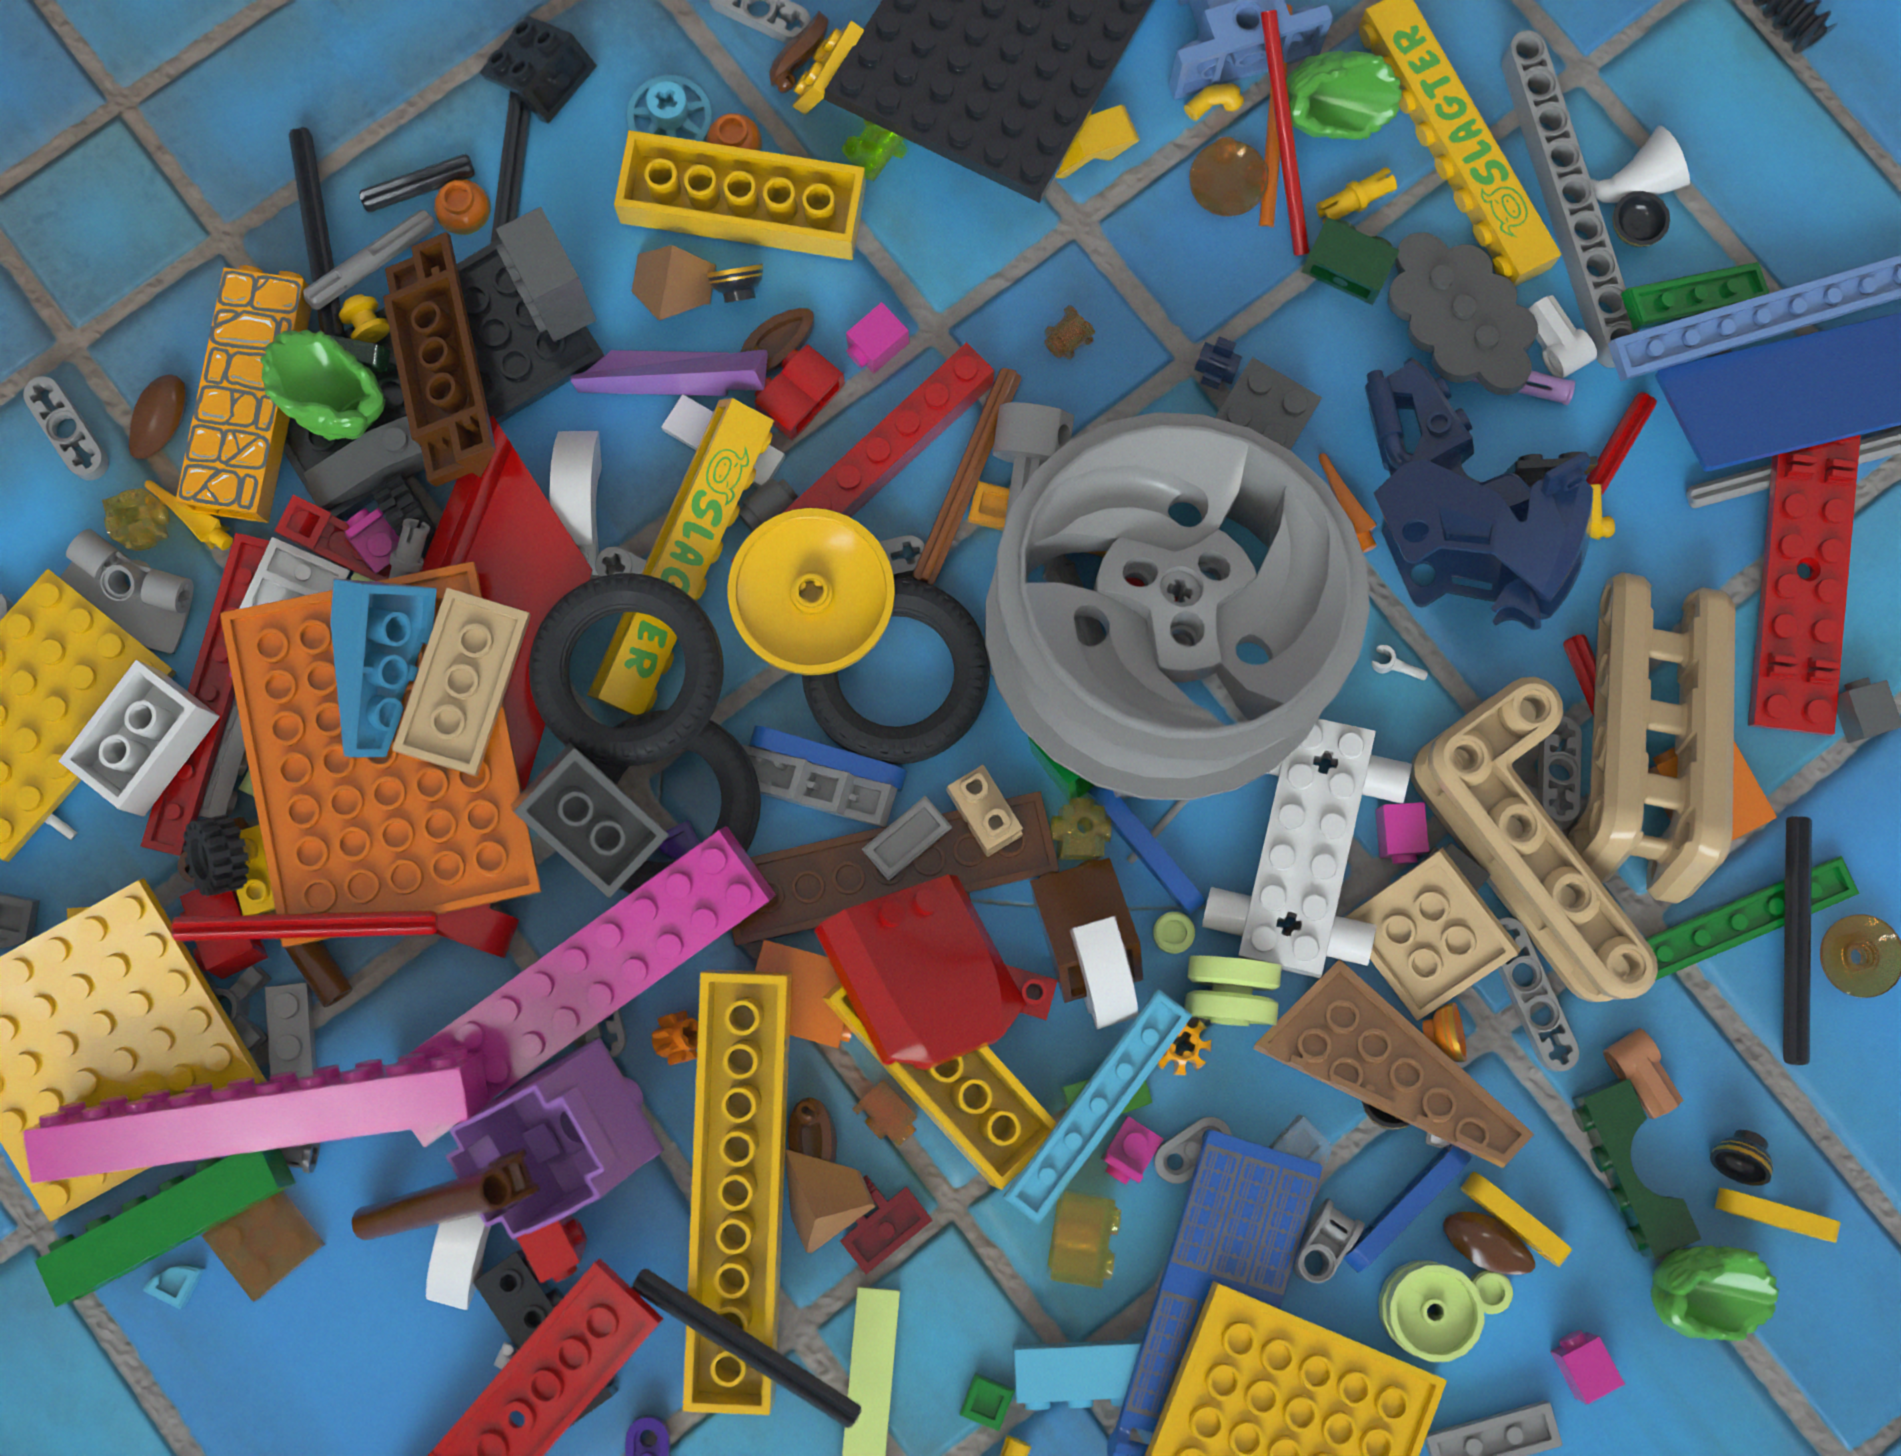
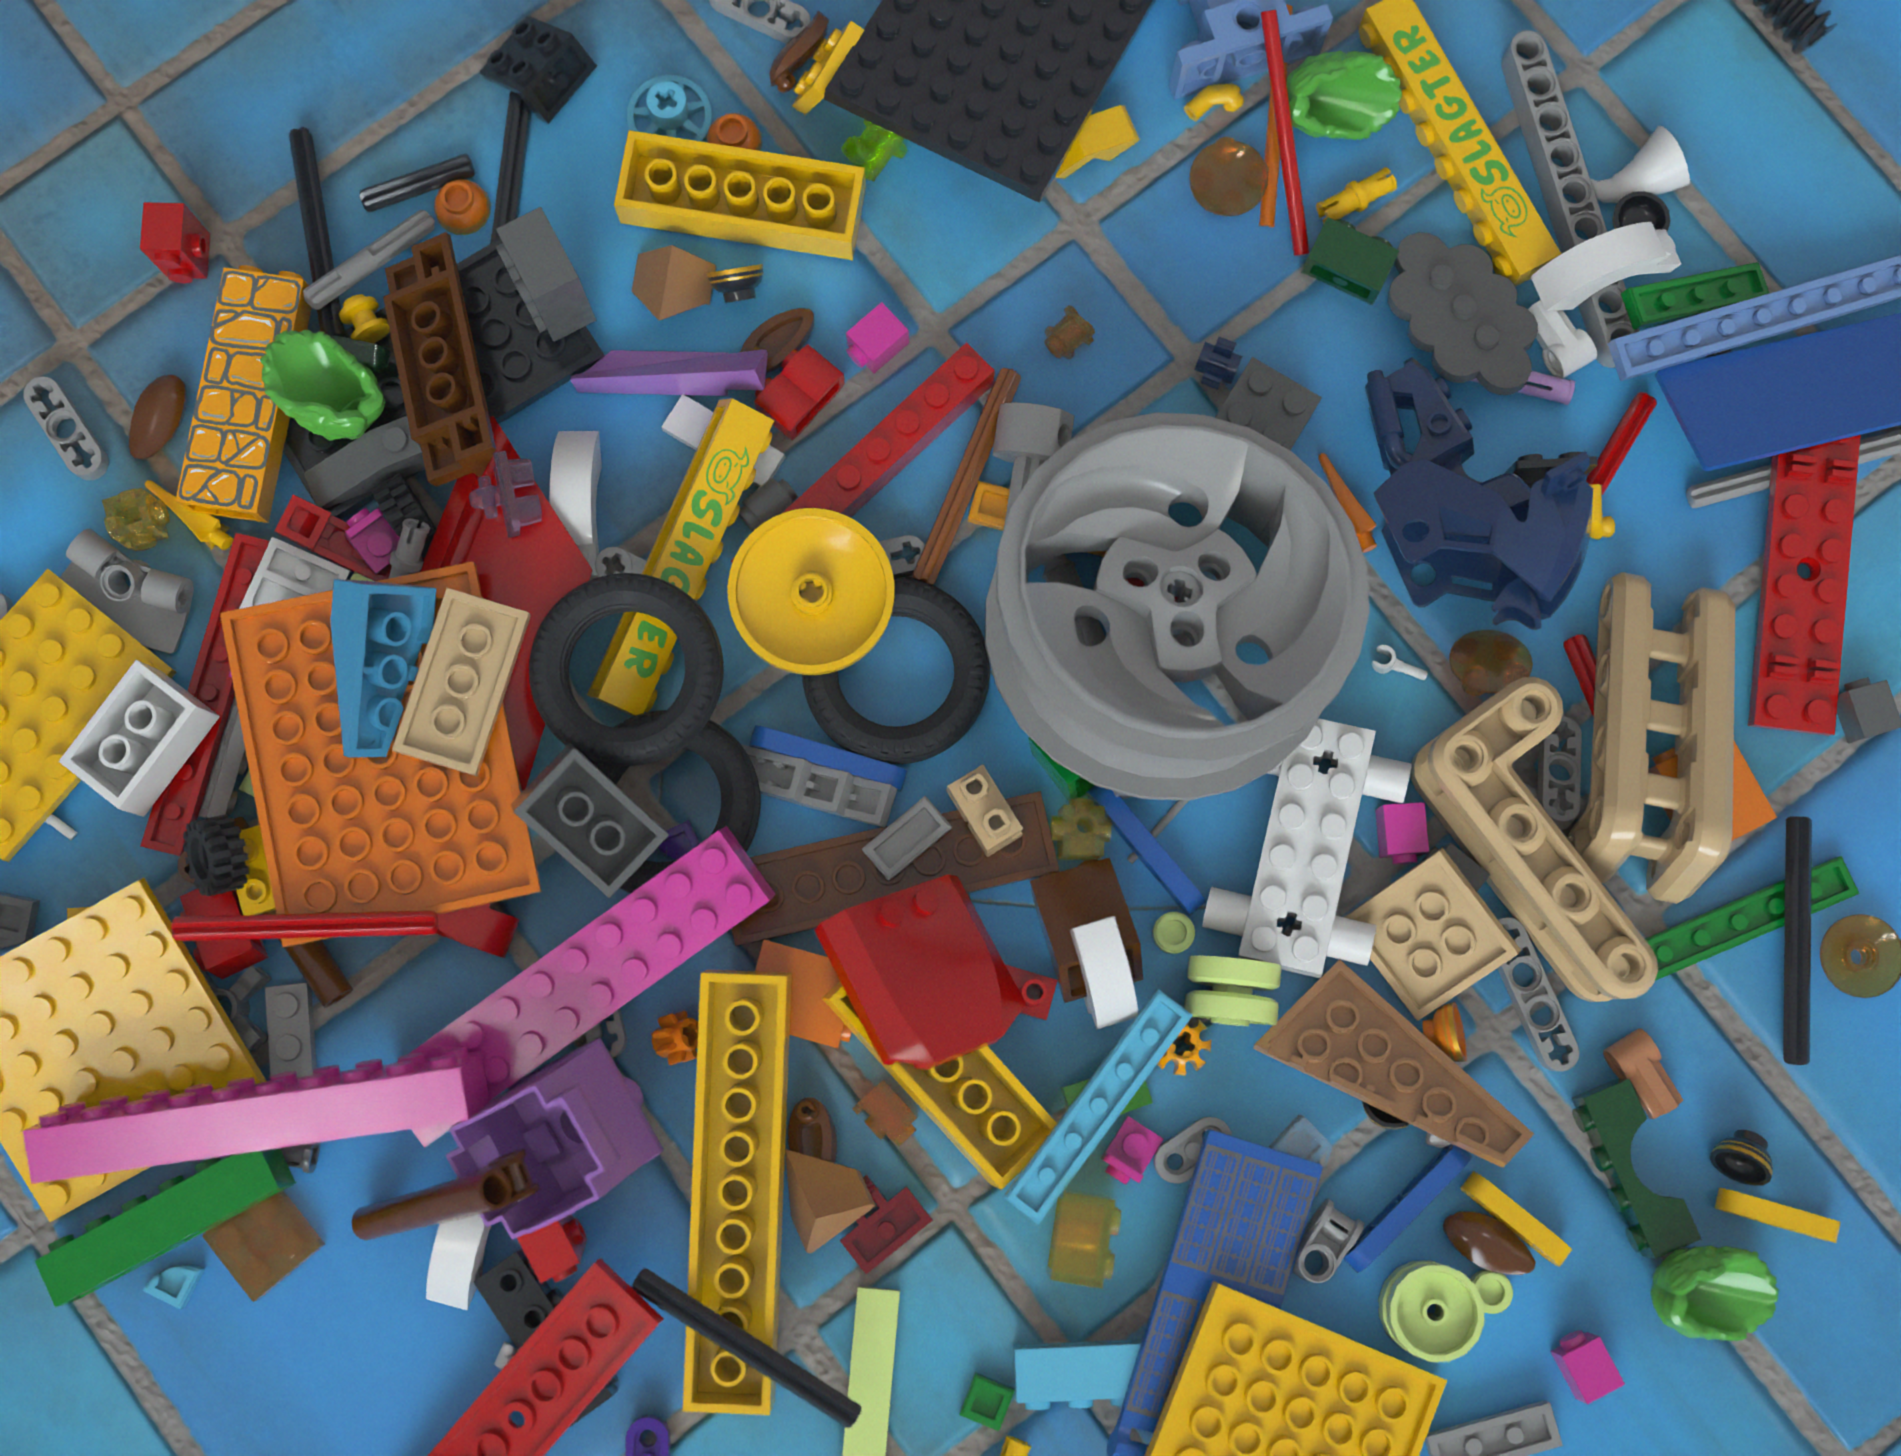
none -> red brick [140,202,210,283]
none -> clear purple hips [469,451,542,538]
none -> clear orange dish [1449,630,1533,696]
none -> white arch [1530,222,1681,311]

